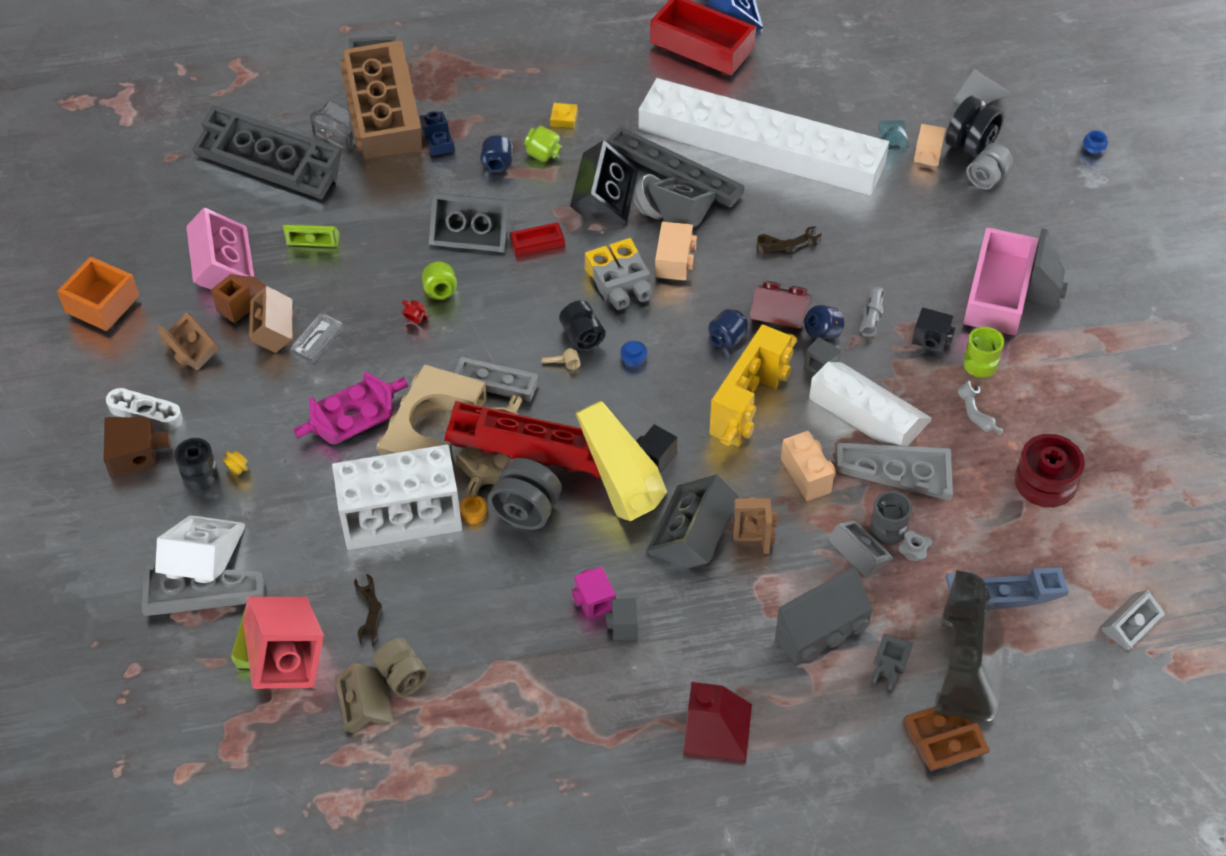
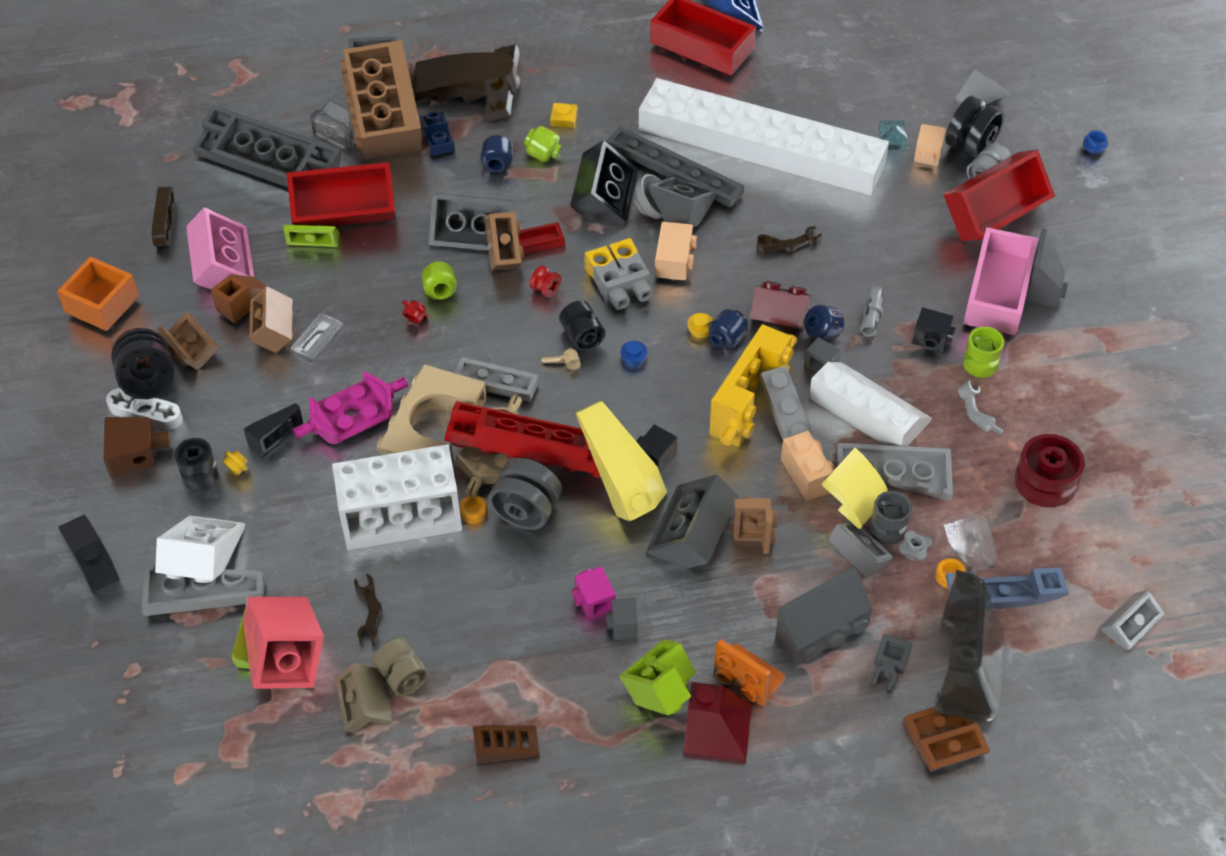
none -> black slope [58,514,119,592]
none -> black wheel [111,328,175,400]
none -> dark brown beam [152,186,175,247]
none -> black slope [243,403,304,456]
none -> red piece [286,162,396,226]
none -> dark brown slope [412,44,520,121]
none -> reddish brown slope [473,725,540,764]
none -> medium nougat brick [485,212,524,271]
none -> red wheel [529,265,562,298]
none -> lime brick [619,639,697,716]
none -> yellow plate [687,313,713,338]
none -> orange bracket [713,639,785,707]
none -> light grey plate [759,365,814,440]
none -> light yellow slope [821,448,888,529]
none -> light orange tile [935,558,966,588]
none -> red piece [943,149,1055,241]
none -> clear slope [943,513,997,572]

